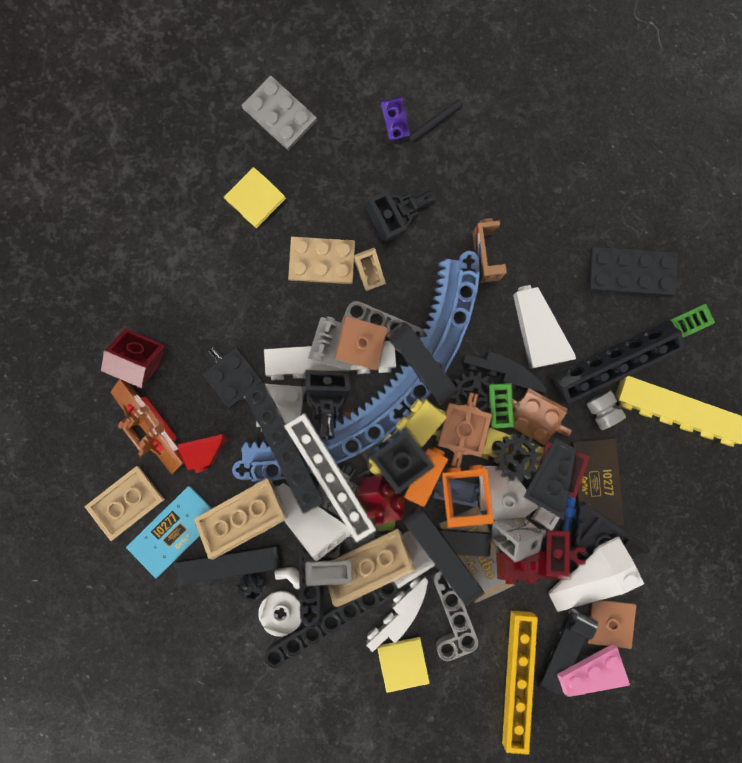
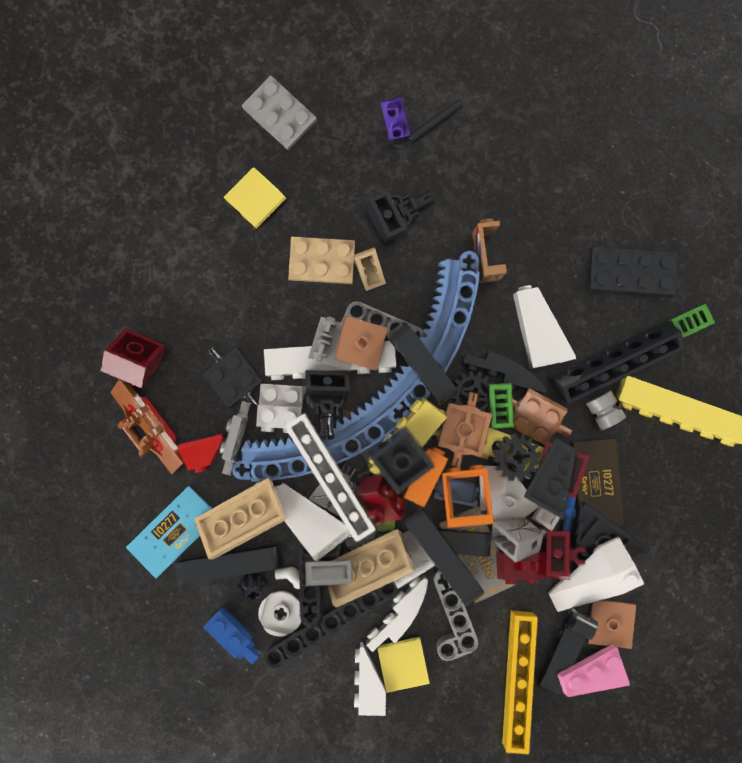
tan plate [85,466,165,541] -> none
black brick [243,382,325,514] -> none
none -> blue hinge [203,606,260,664]
none -> light grey plate [220,401,251,475]
none -> white slope [354,642,386,716]

